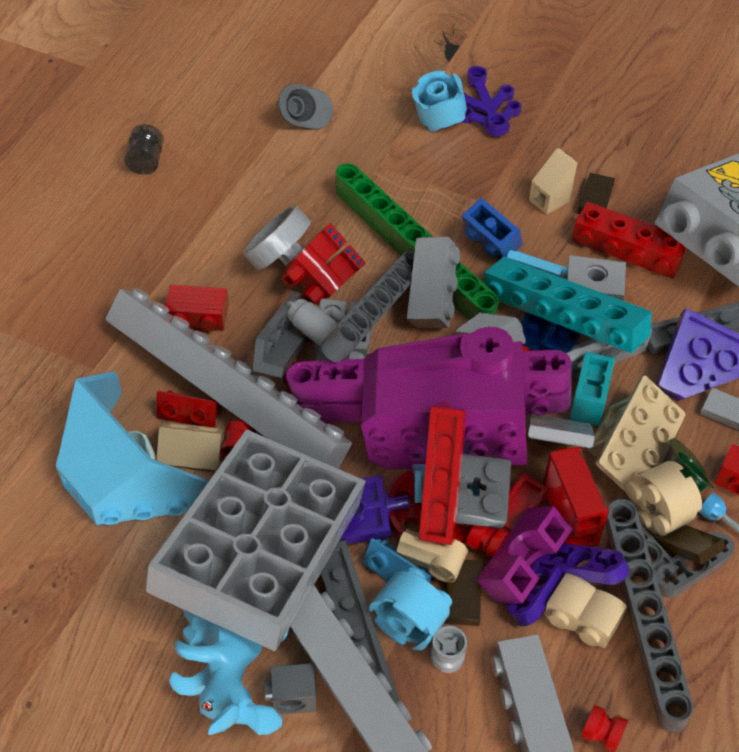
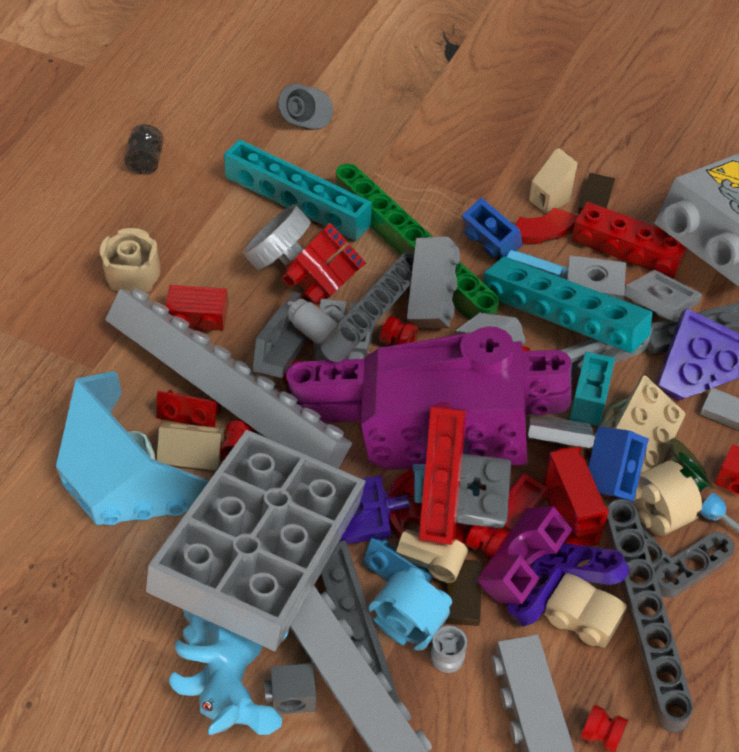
medium azure brick [412,70,467,131] -> none
dark purple plant [462,66,521,136] -> none
clear blue slope [520,312,581,353] -> none
dark brown tile [653,525,725,565] -> none
none -> tan brick [100,228,161,293]
none -> teal brick [224,139,372,241]
none -> red wheel [379,316,418,345]
none -> red tile [515,208,579,244]
none -> blue brick [588,426,649,502]
none -> light grey plate [625,270,702,320]

